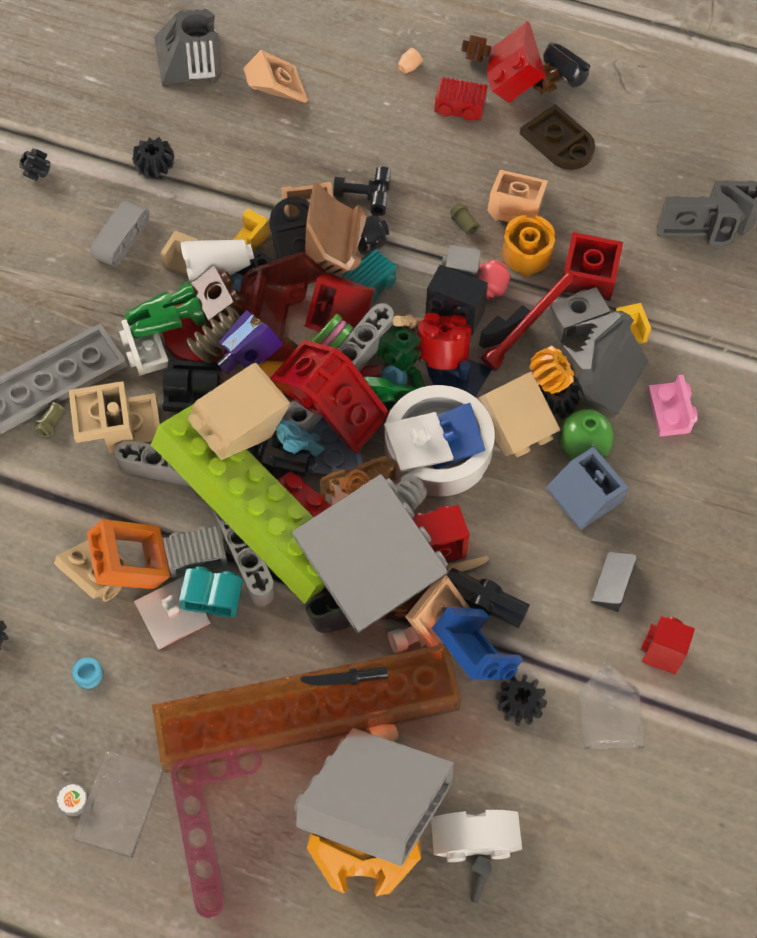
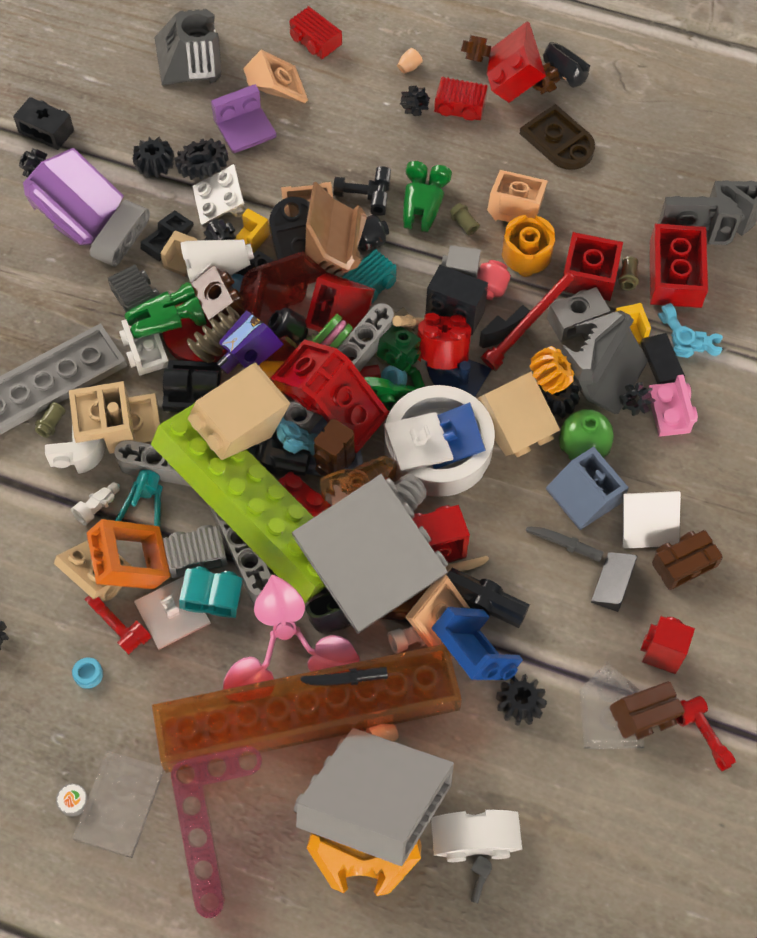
none -> black brick [13,97,74,150]
none -> medium lavender helmet [23,148,124,245]
none -> white brick [45,425,105,474]
none -> white piece [71,482,120,526]
none -> red brick [84,595,152,655]
none -> dark grey brick [108,265,160,312]
none -> teal plant [115,470,163,526]
none -> black slope [140,210,194,262]
none -> black gear [174,138,229,180]
none -> white hinge [192,164,245,226]
none -> black gear [204,219,236,240]
none -> medium lavender bracket [211,84,276,153]
none -> bright pink plant [223,575,360,699]
none -> black head [268,308,308,346]
none -> red brick [290,6,342,59]
none -> reddish brown brick [314,419,355,480]
none -> black gear [400,85,430,116]
none -> green piece [403,161,452,232]
none -> dark grey piece [526,526,604,562]
none -> reddish brown brick [610,681,685,740]
none -> olive pin [618,256,639,290]
none -> black gear [619,382,655,416]
none -> white piece [623,491,680,549]
none -> black tile [640,333,685,384]
none -> red brick [650,224,708,308]
none -> reddish brown brick [652,530,723,590]
none -> medium azure piece [658,303,723,358]
none -> red brick [675,696,736,771]

